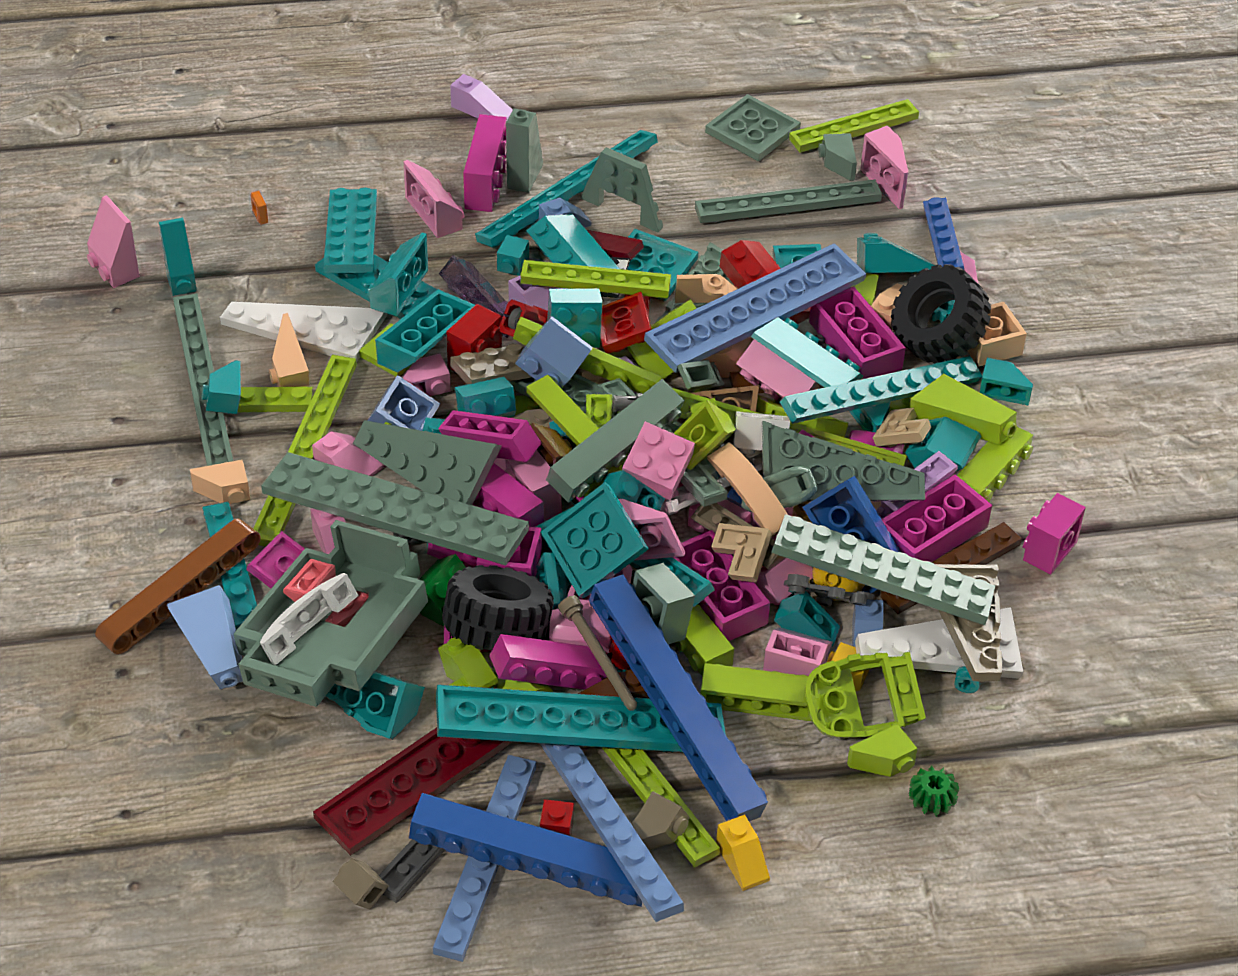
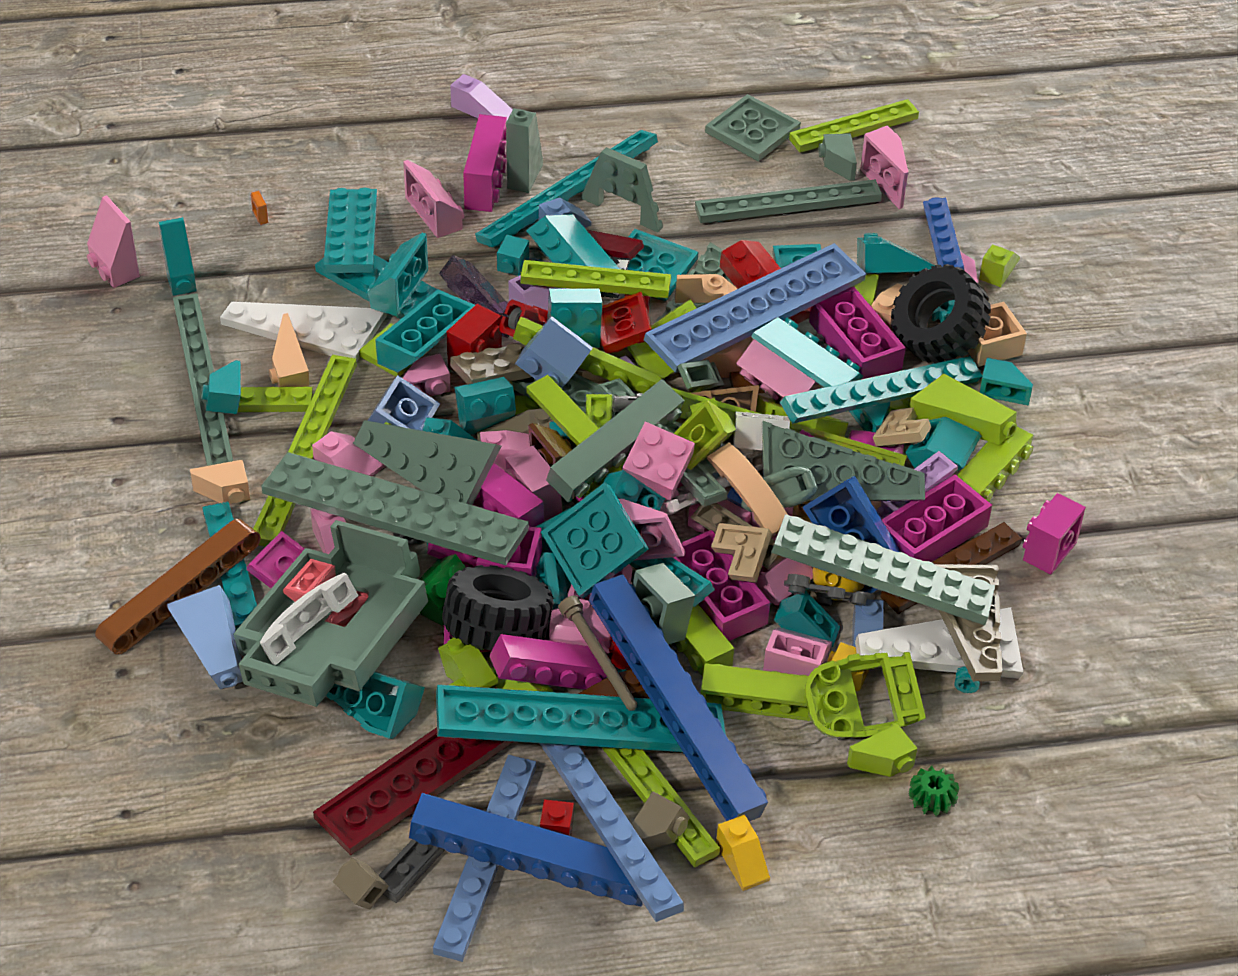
dark pink brick [438,410,541,462] -> none
none -> lime slope [979,244,1020,288]

